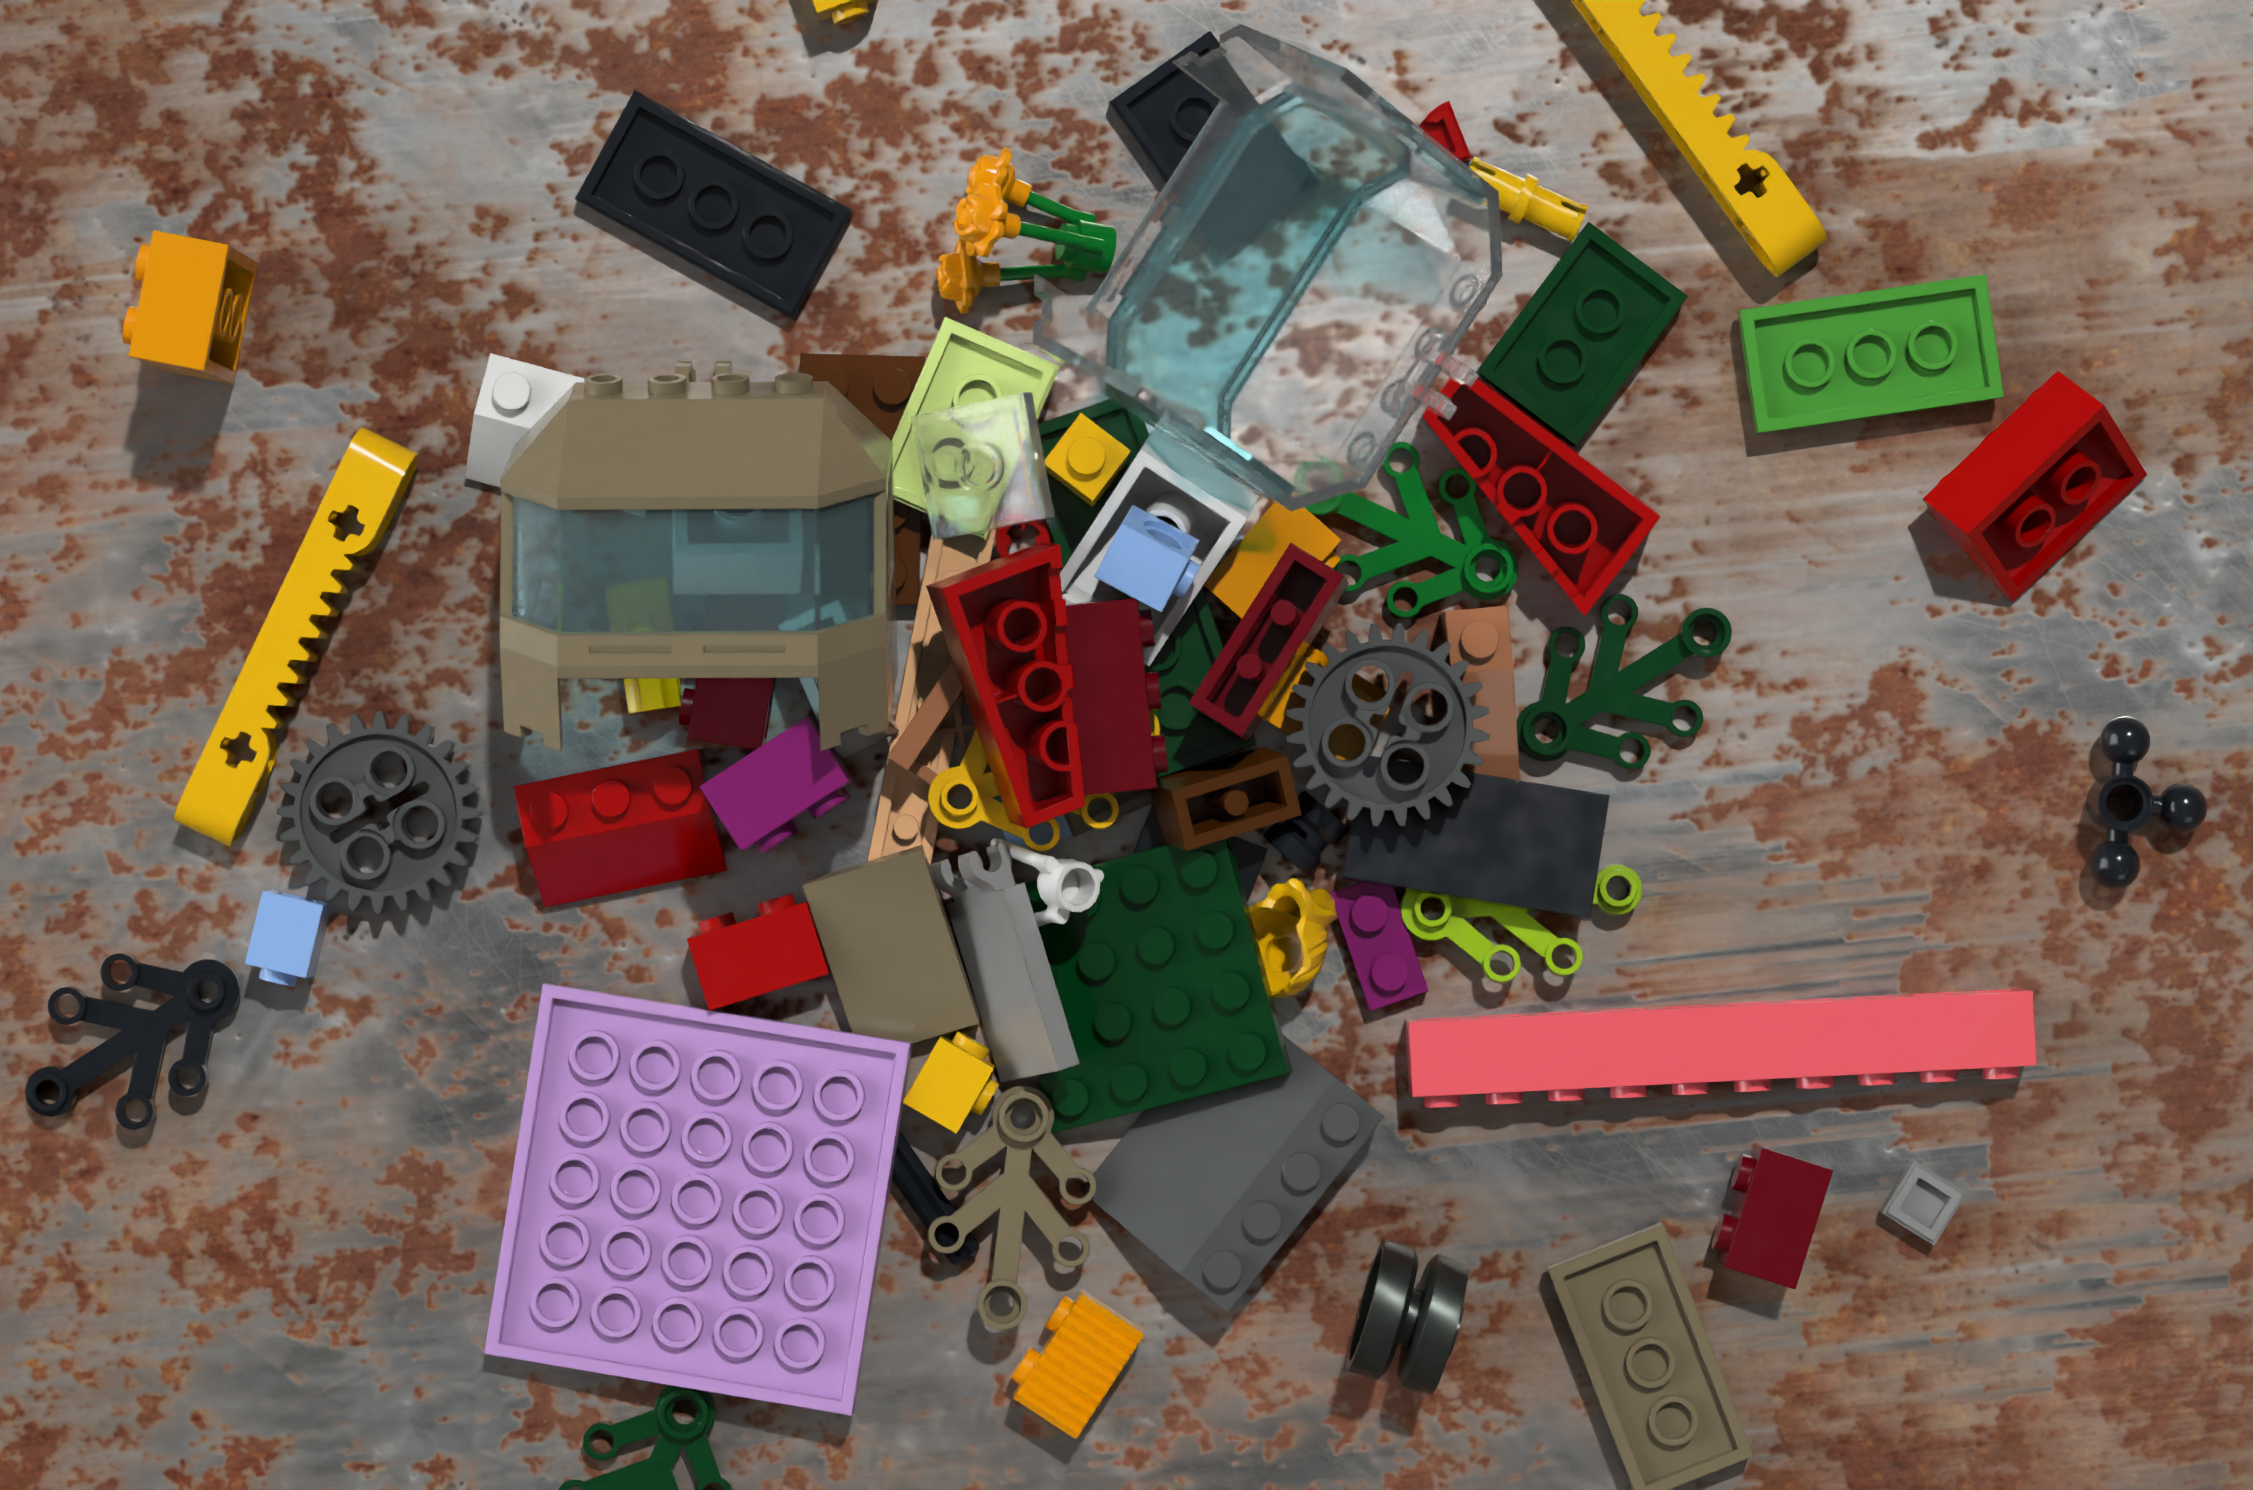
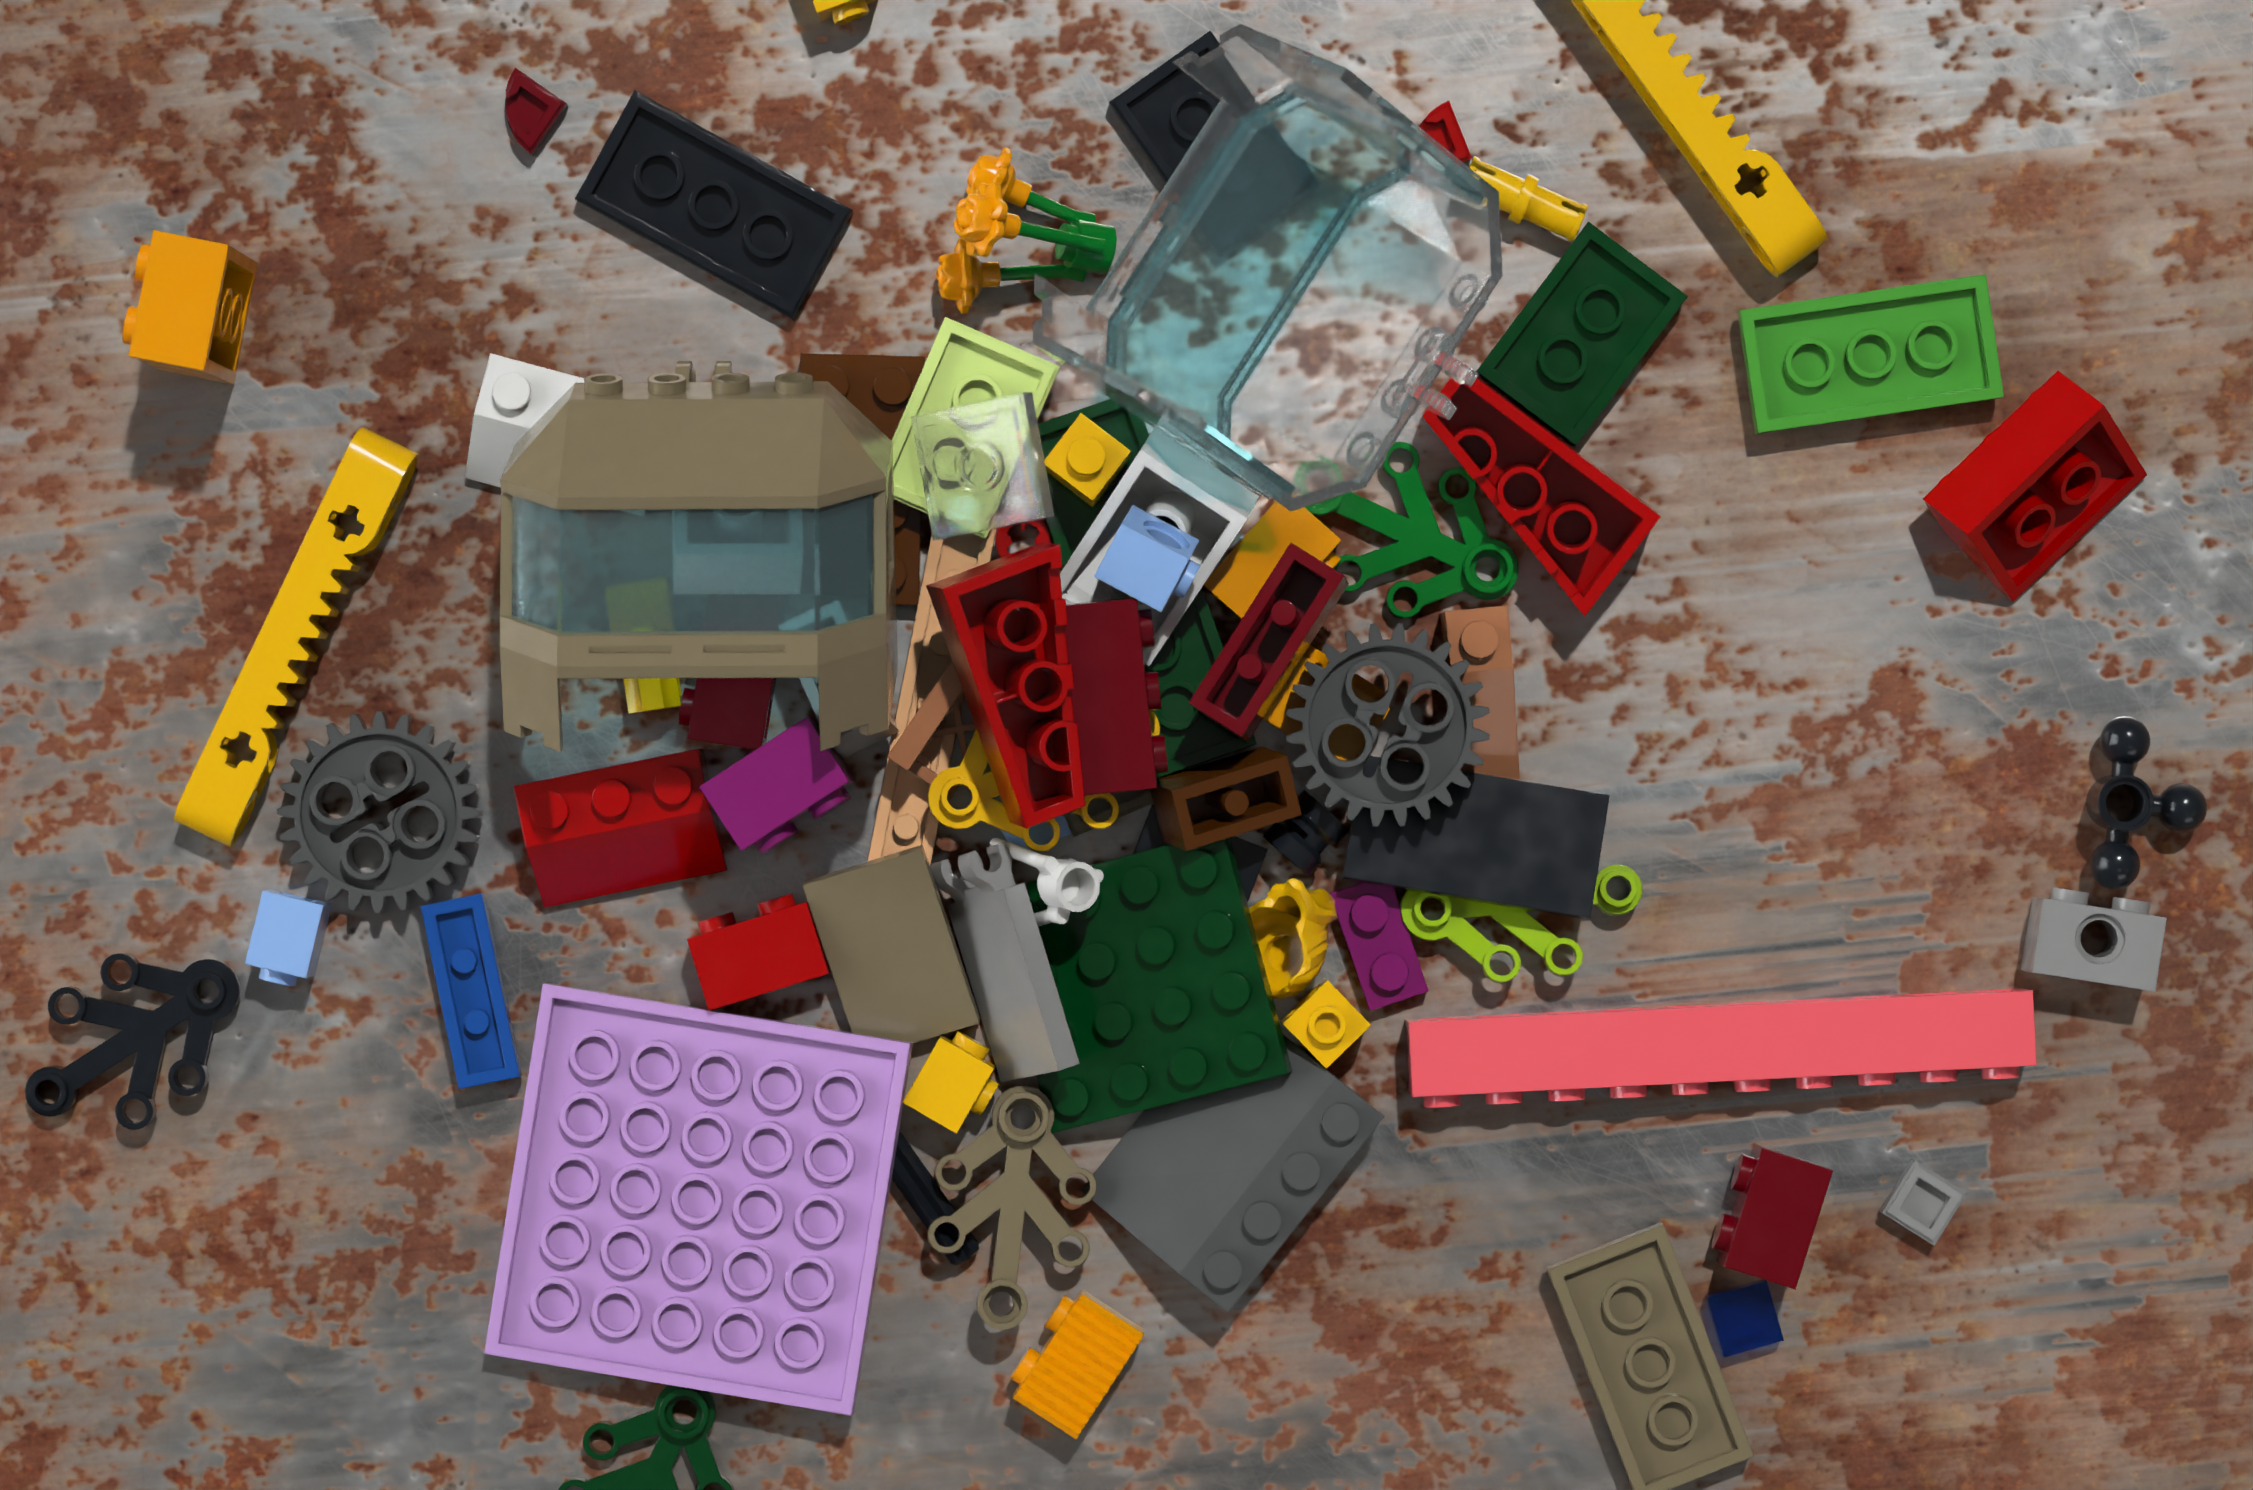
pearl dark grey wheel [1346,1238,1469,1395] -> none
dark green plant [1517,594,1732,769] -> none
none -> blue plate [421,893,522,1089]
none -> dark red tile [505,68,568,156]
none -> yellow brick [1280,977,1371,1069]
none -> clear blue tile [1705,1279,1784,1358]
none -> light grey brick [2021,887,2167,992]

